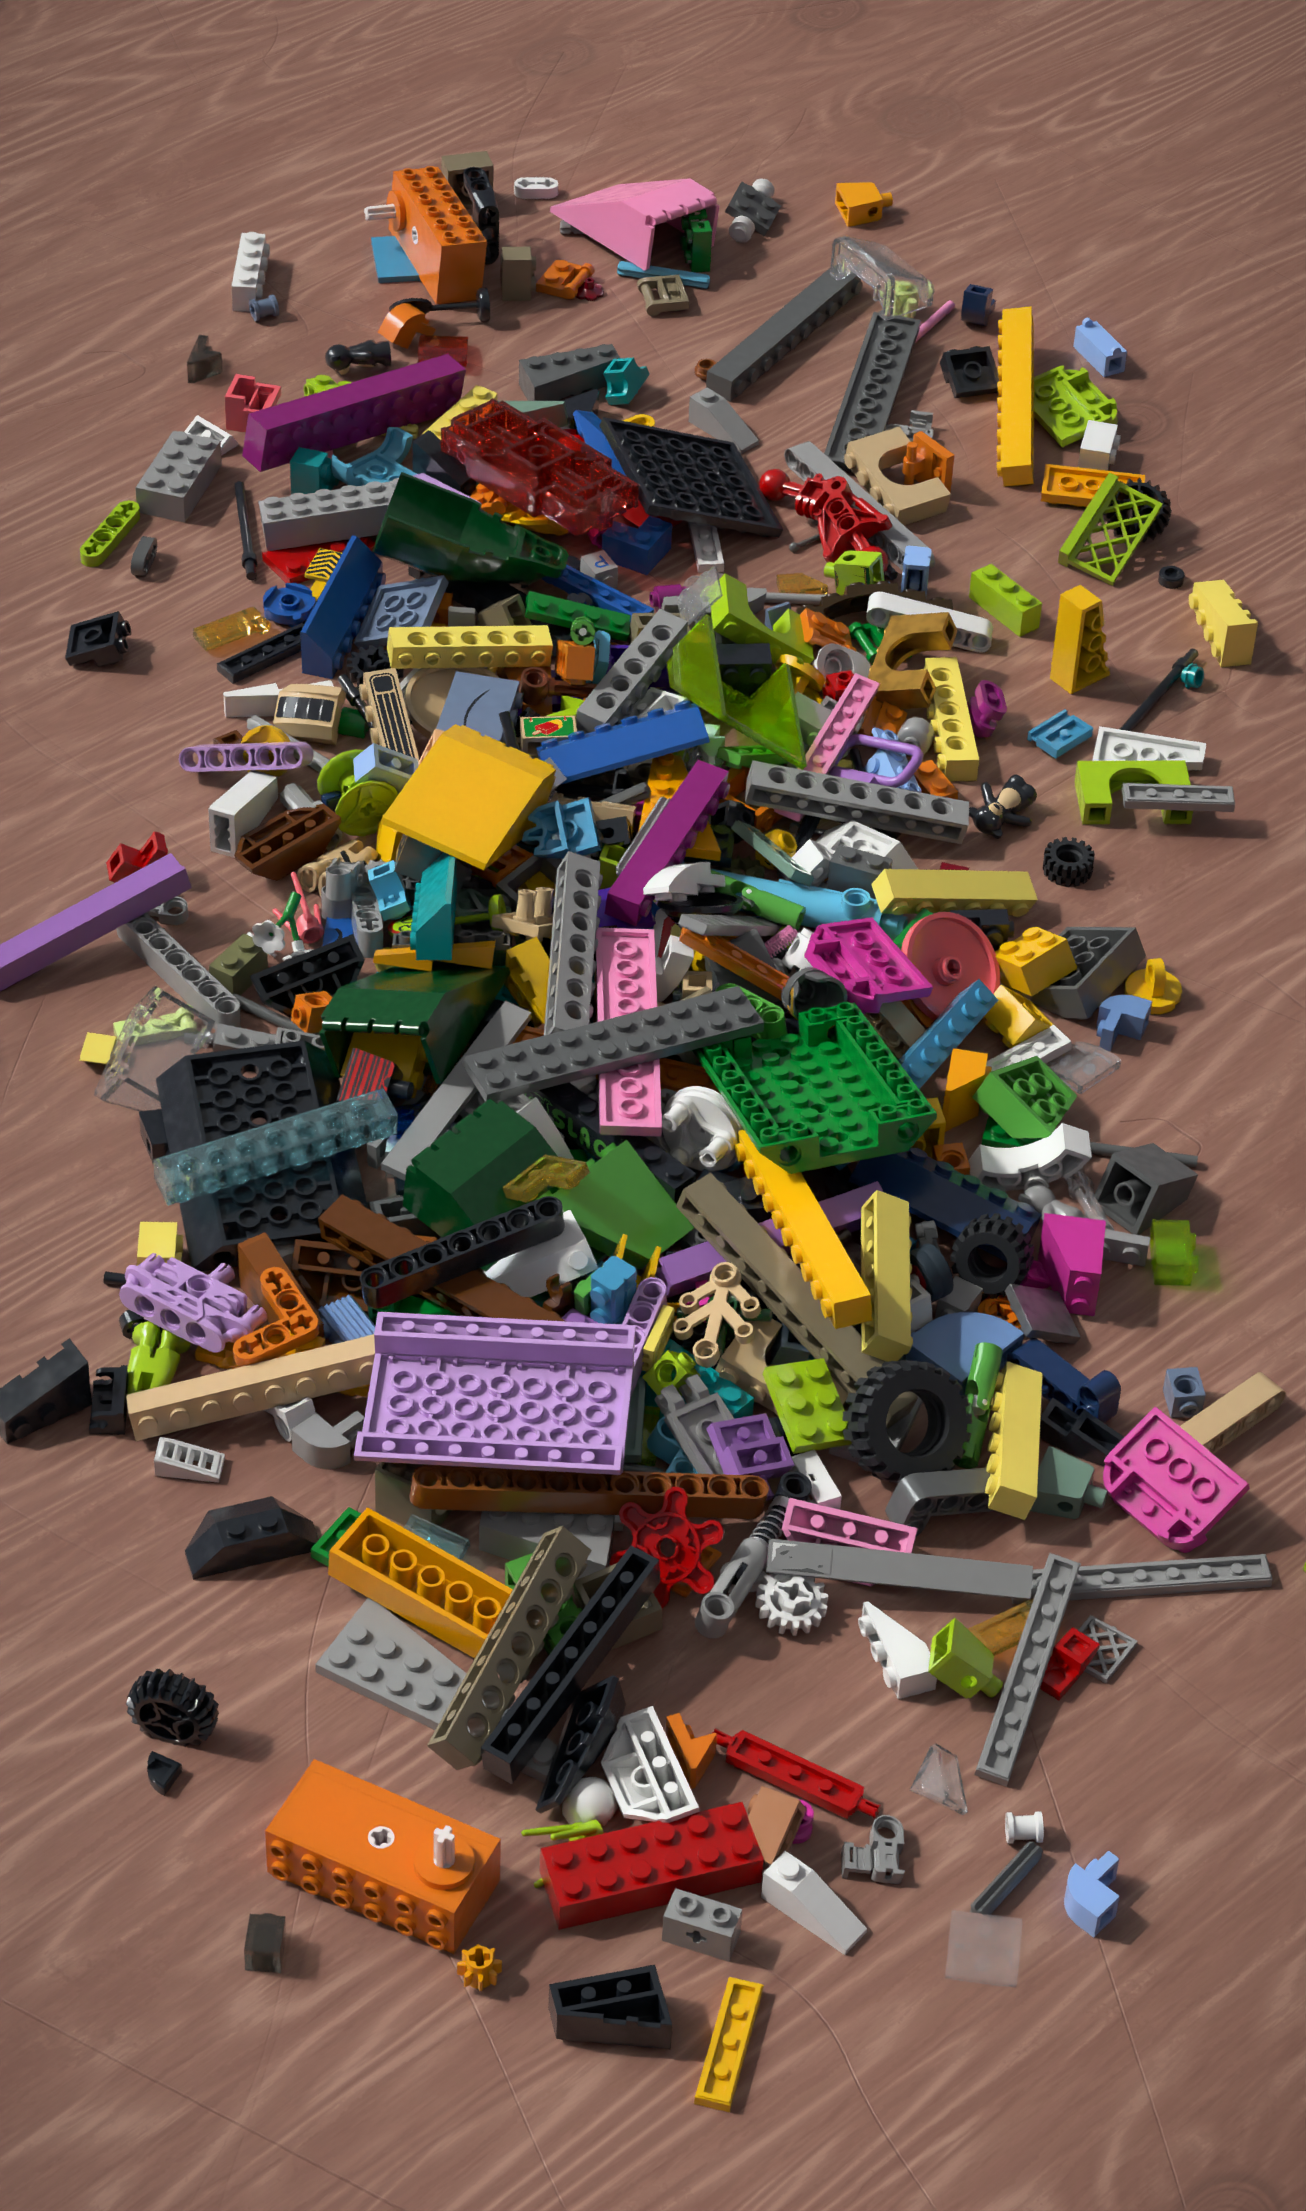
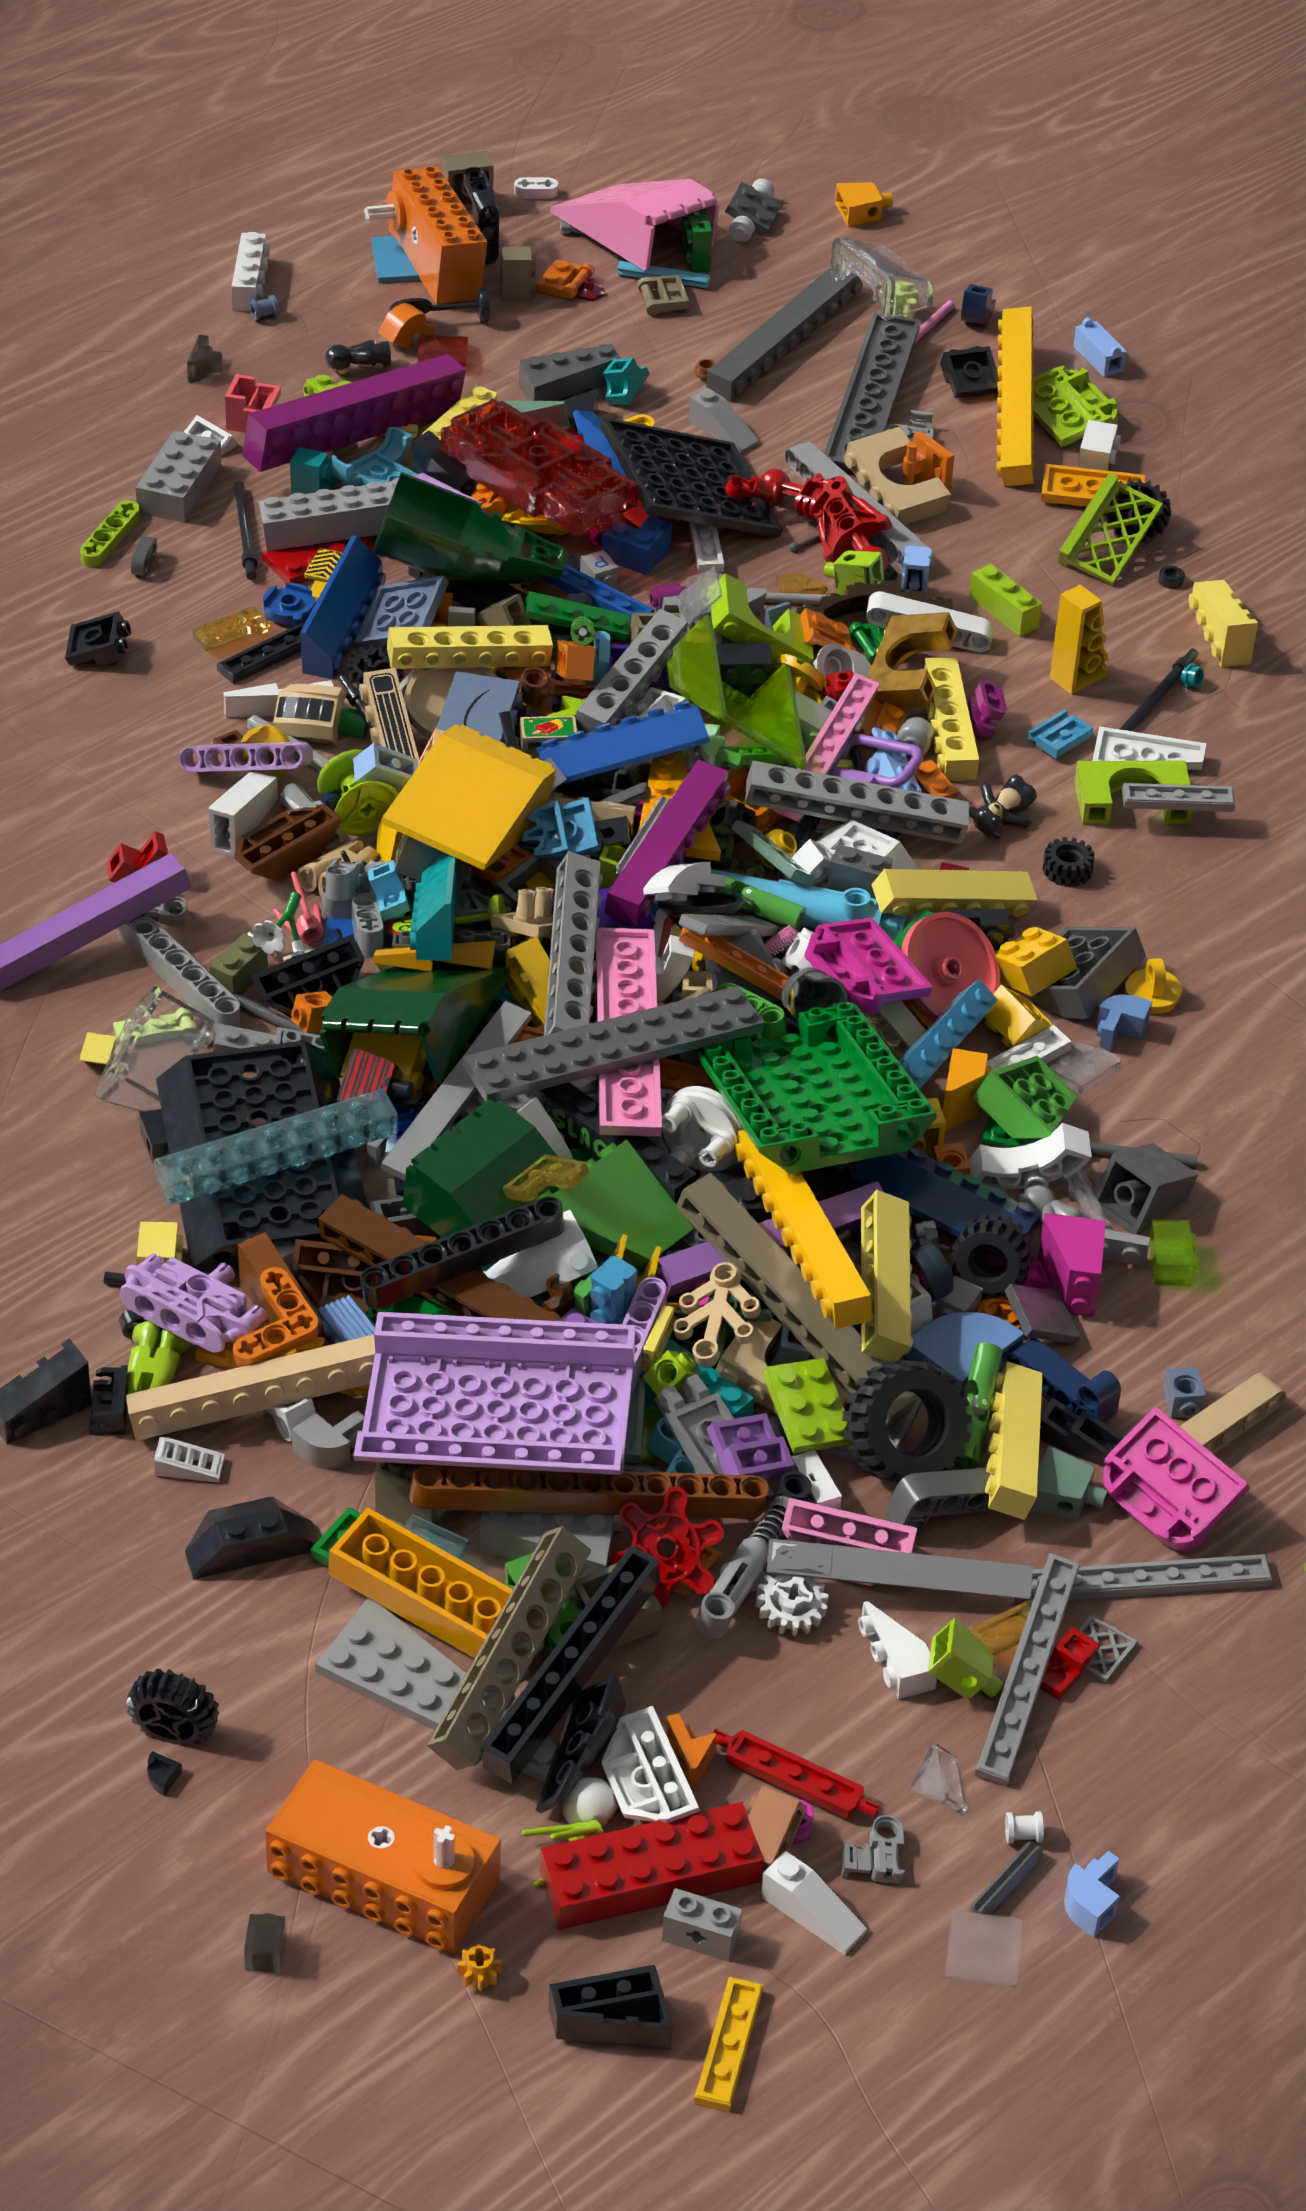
none -> red connector [725,475,779,505]

